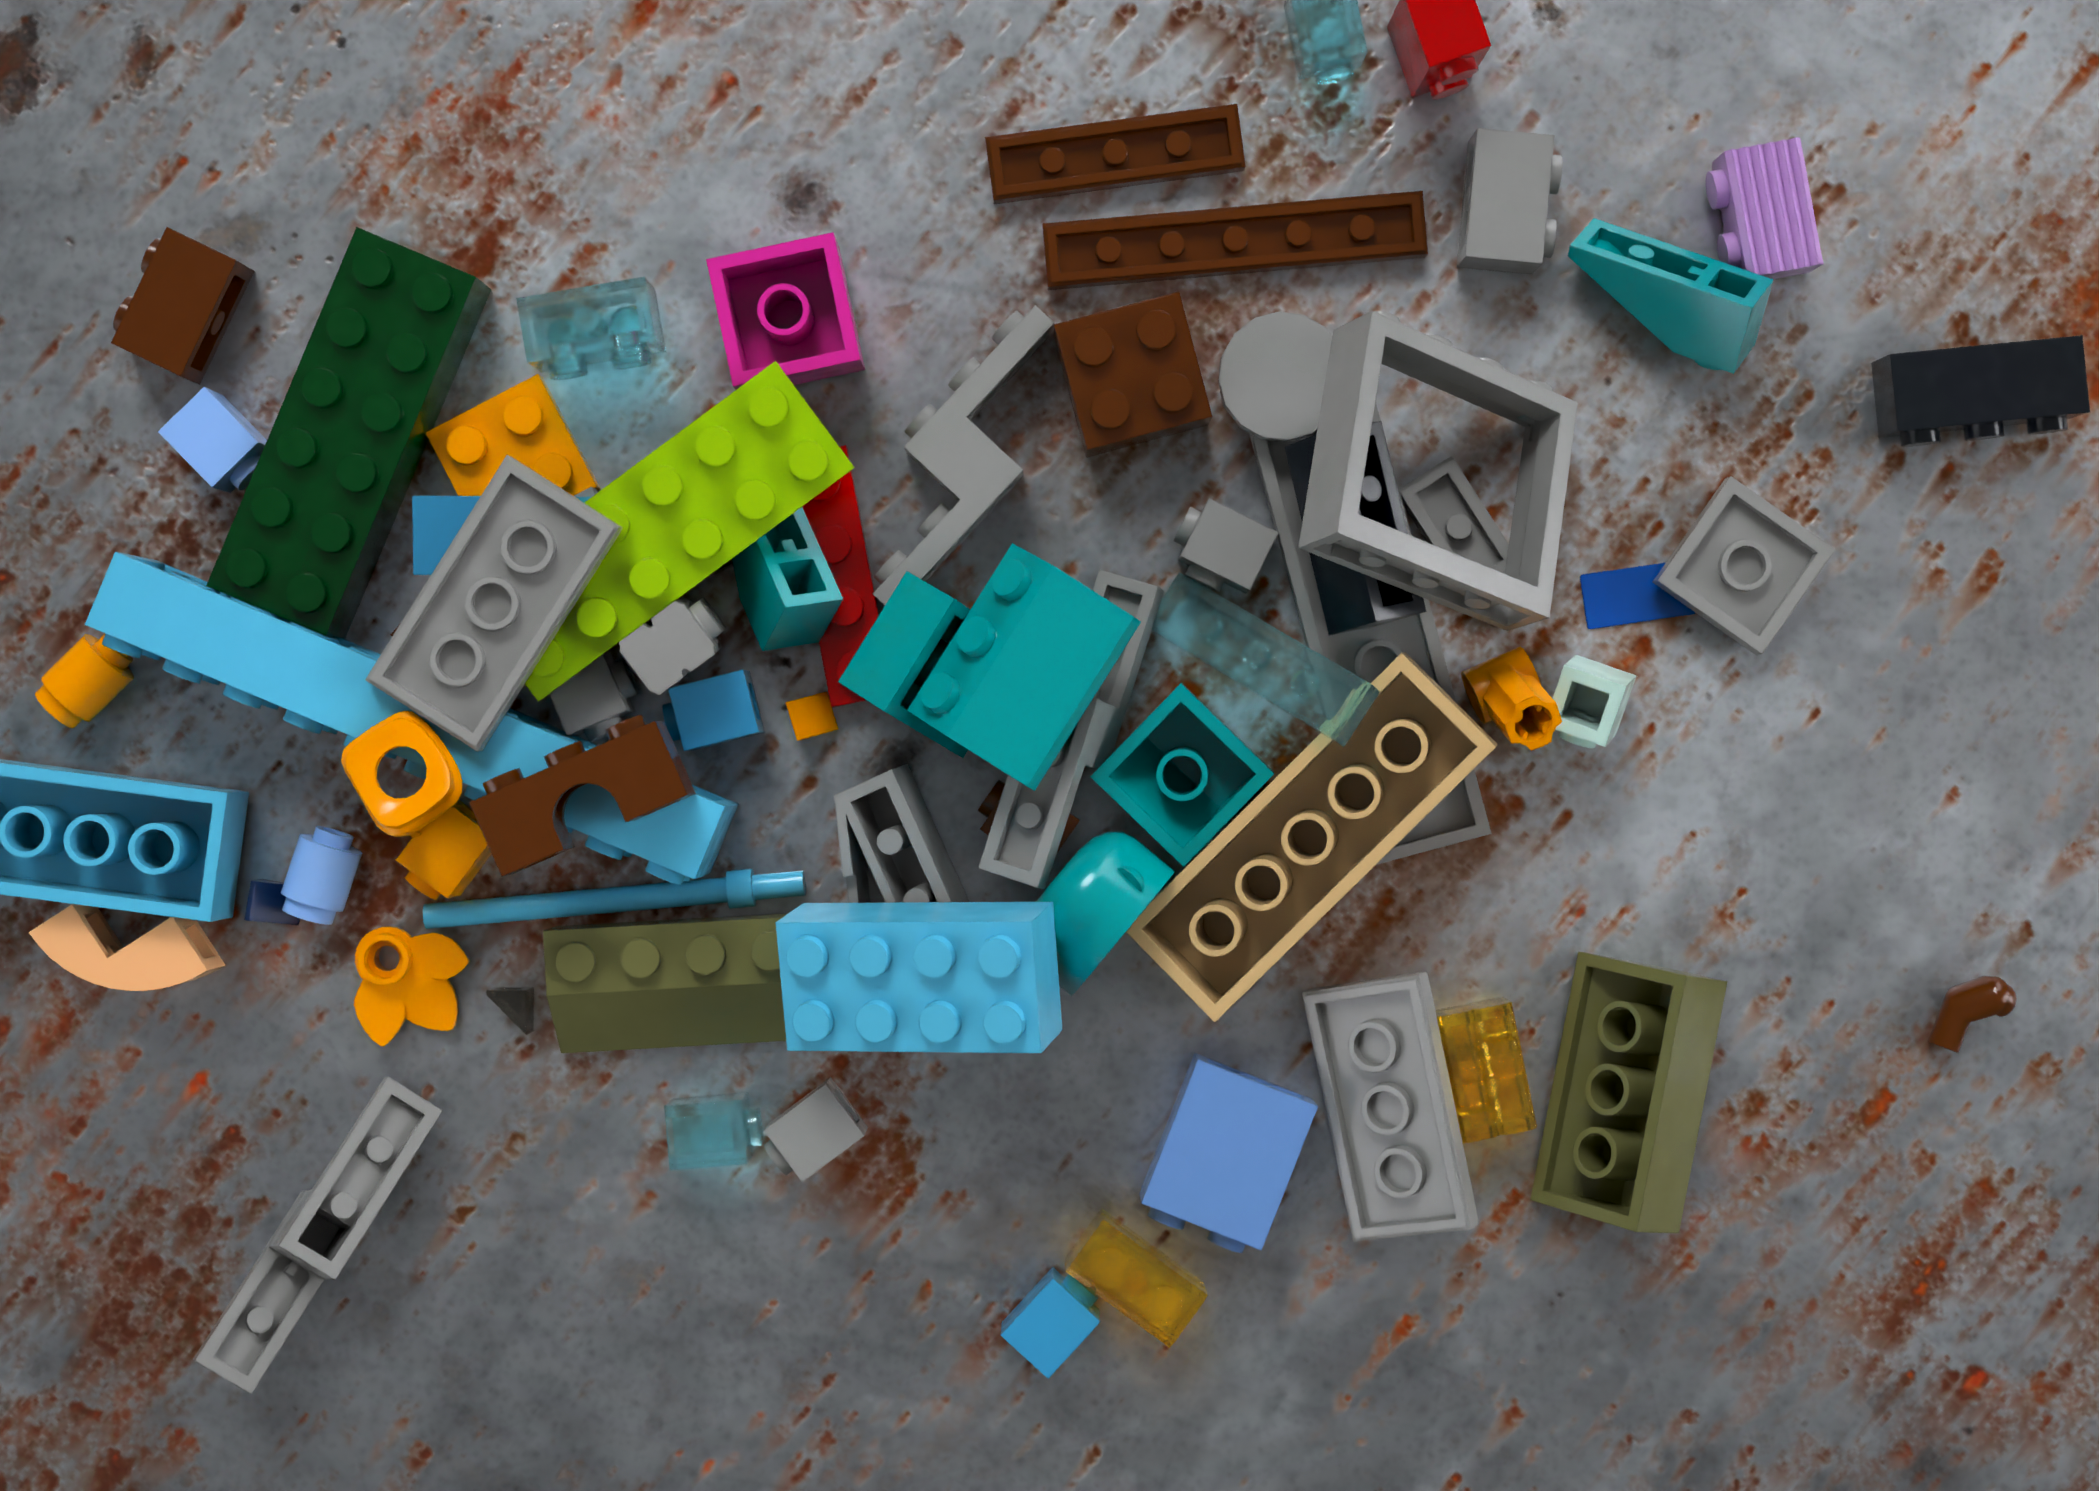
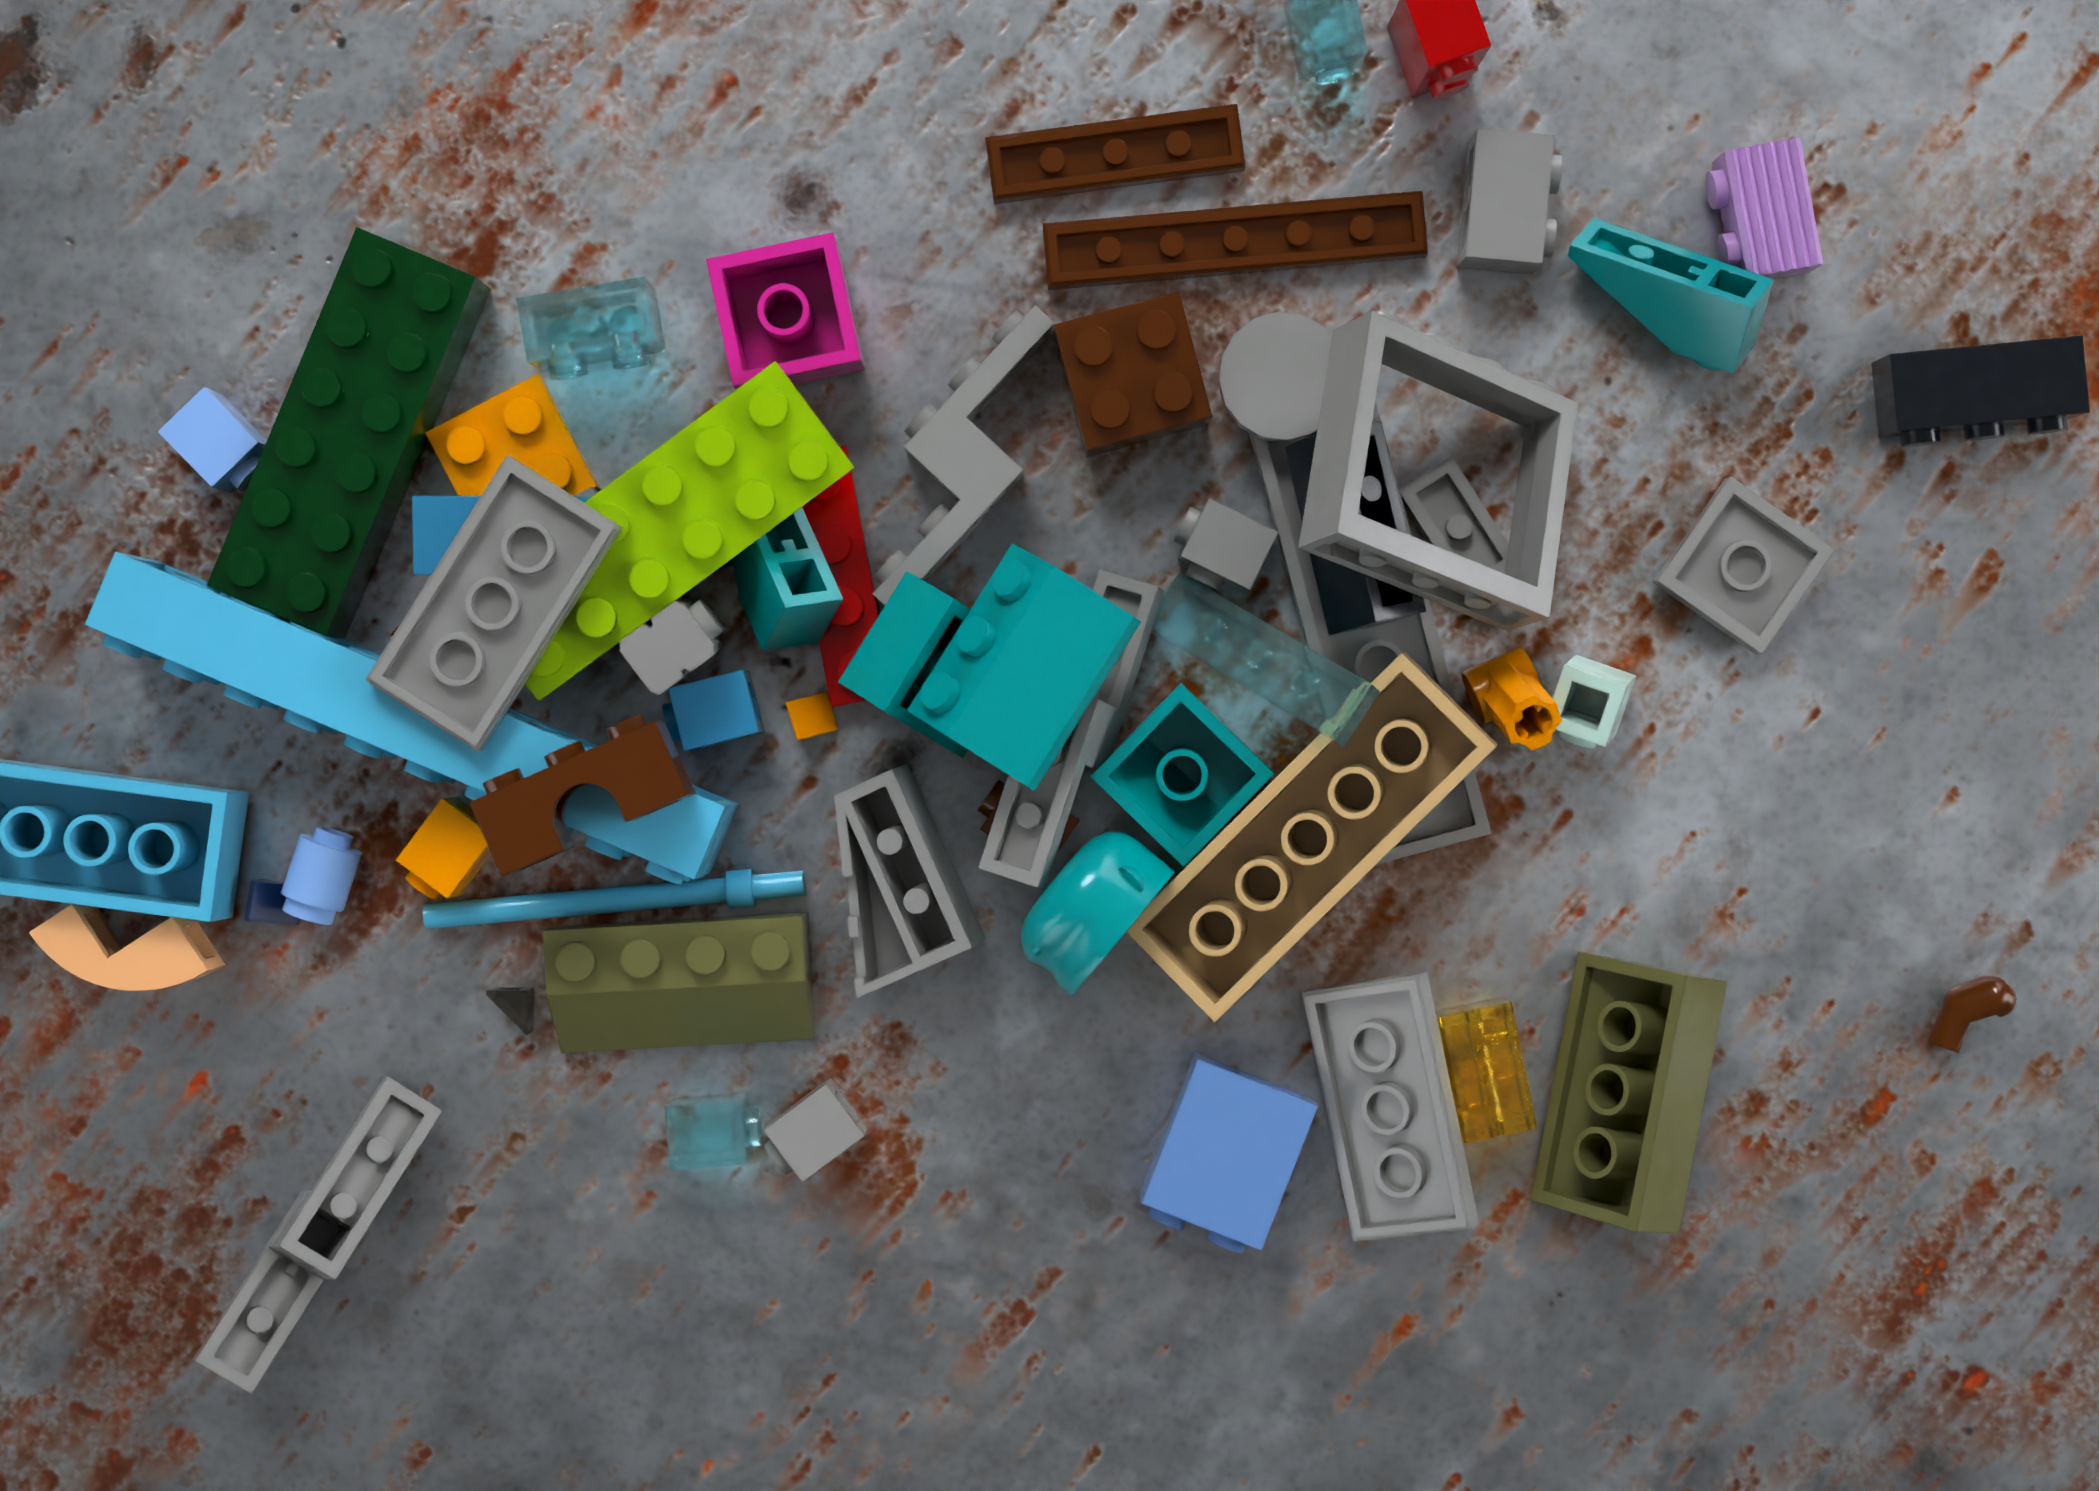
light orange brick [35,634,134,728] -> none
reddish brown brick [111,227,255,385] -> none
light orange piece [341,711,463,838] -> none
light orange plate [354,926,470,1046] -> none
light grey brick [550,650,638,742] -> none
medium azure brick [775,902,1063,1053] -> none
dark azure brick [1001,1267,1100,1379] -> none
clear yellow brick [1065,1209,1208,1348] -> none
blue sticker [1580,563,1695,629] -> none

